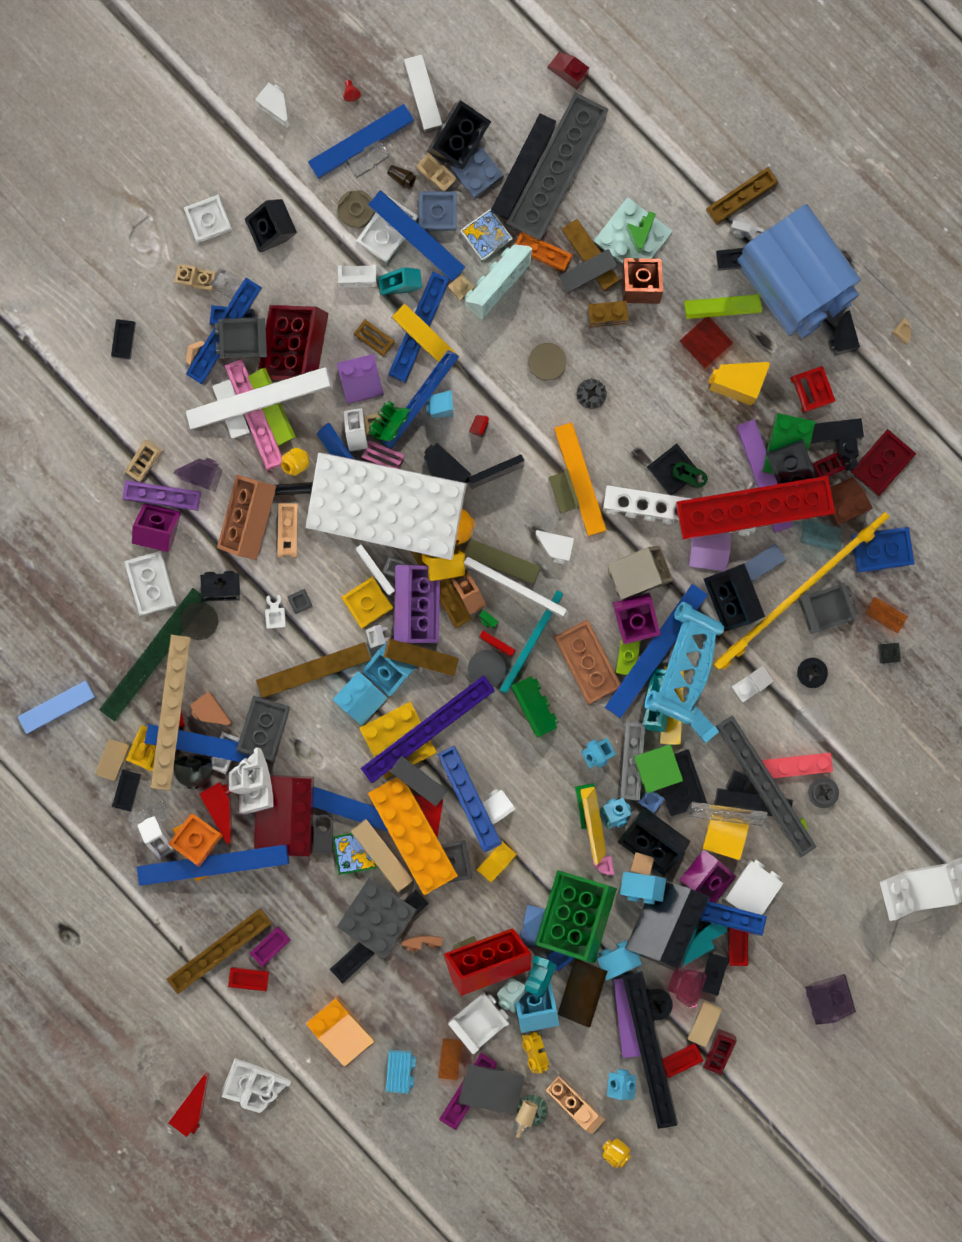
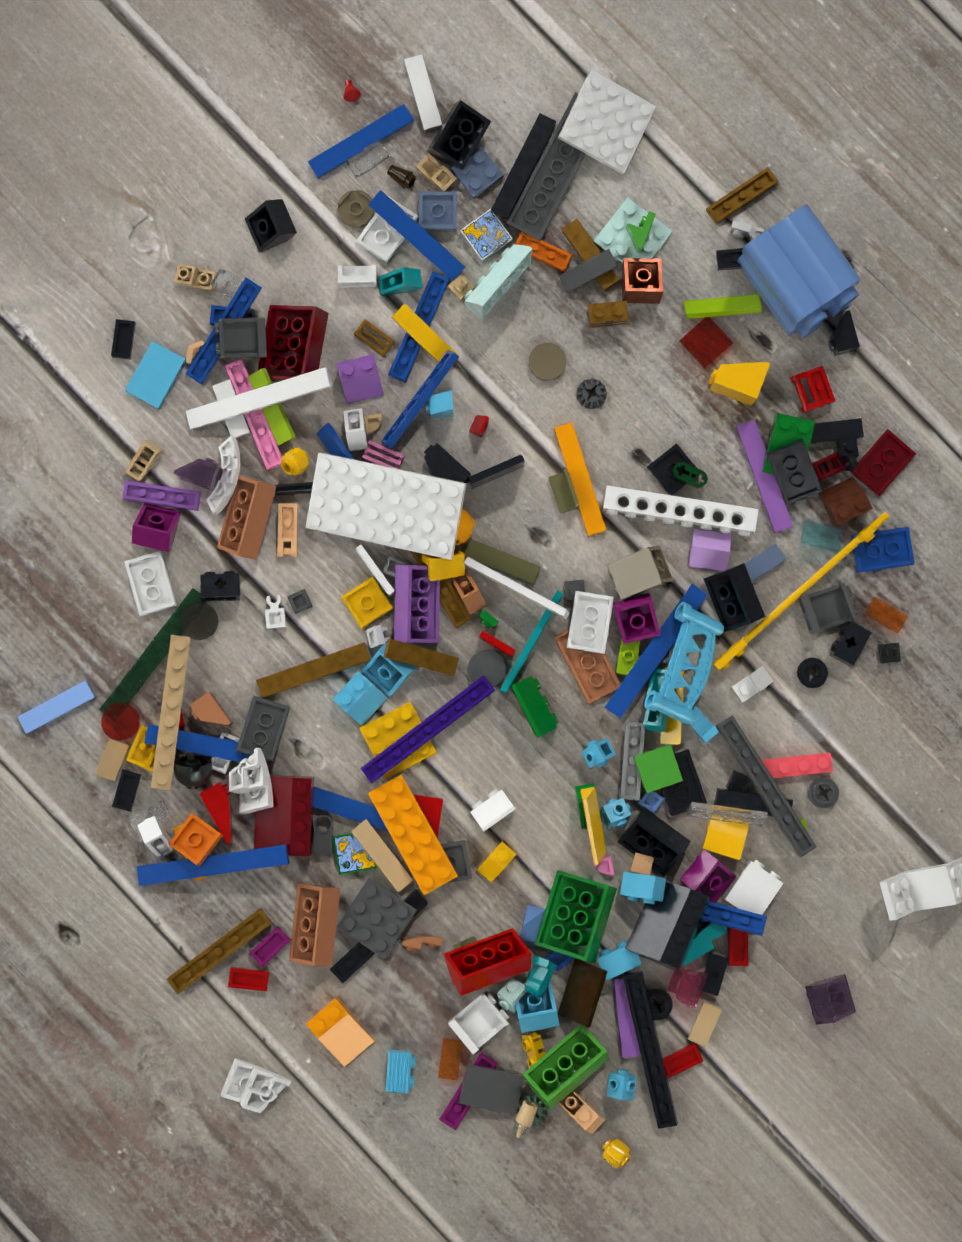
red slope [168,1072,209,1137] -> none
white tile [184,194,233,244] -> none
white slope [255,82,289,128] -> none
green hinge [368,401,410,442] -> none
dark grey tile [390,756,447,806] -> none
blue tile [437,745,502,853] -> none
white slope [535,530,574,565] -> none
dark red slope [547,52,590,90] -> none
red plate [676,476,835,540] -> none
dark red slope [703,1029,737,1075] -> none
tan tile [892,318,911,345] -> none
none -> clear red tile [101,702,140,741]
none -> medium azure tile [125,341,186,409]
none -> white tile [206,436,240,515]
none -> nougat slope [289,883,340,967]
none -> bright green slope [522,1024,609,1110]
none -> white plate [558,69,656,174]
none -> dark grey plate [564,580,585,601]
none -> white tile [566,591,614,654]
none -> black brick [830,621,872,667]

